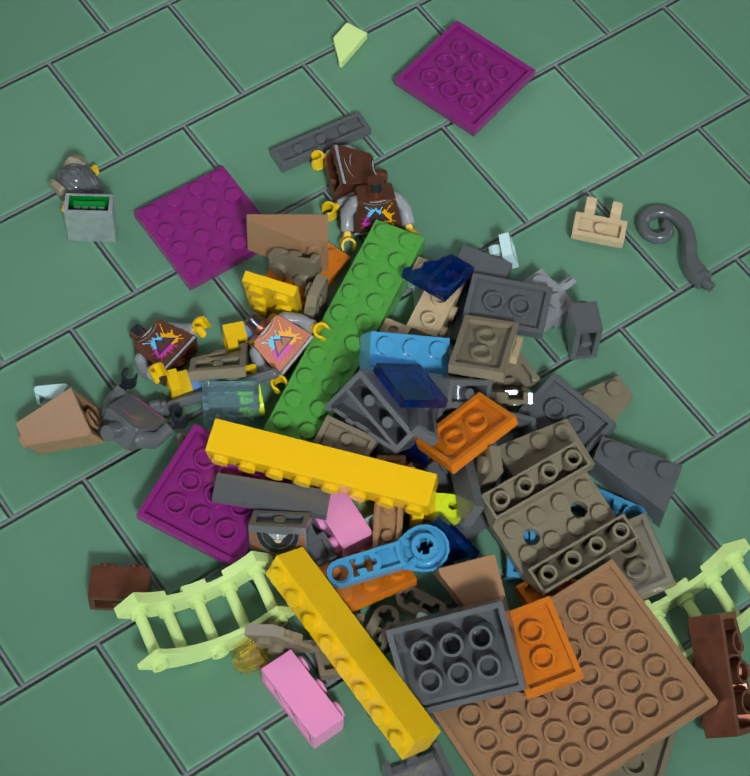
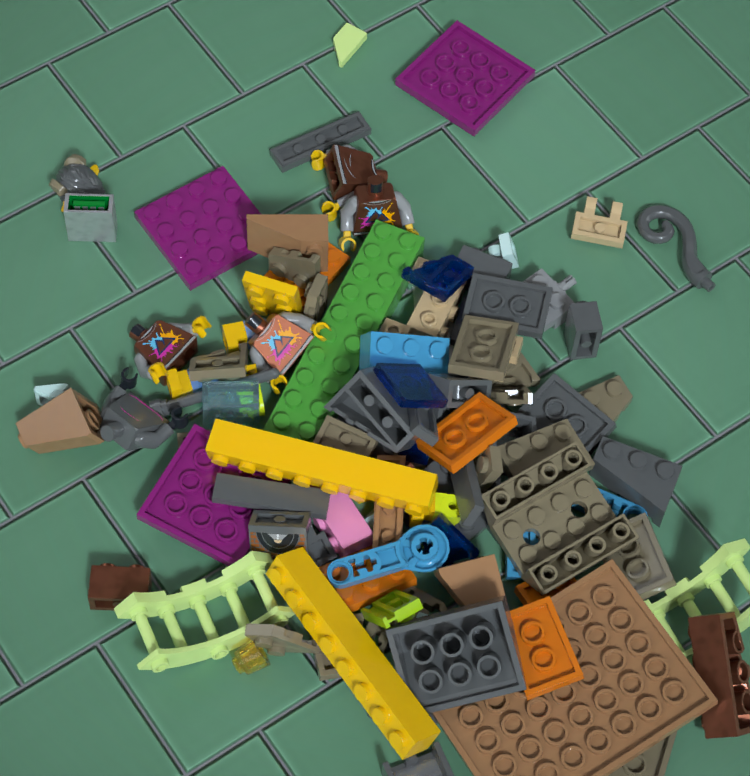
bright pink brick [261,649,345,749] -> none
none -> lime plate [360,589,423,629]

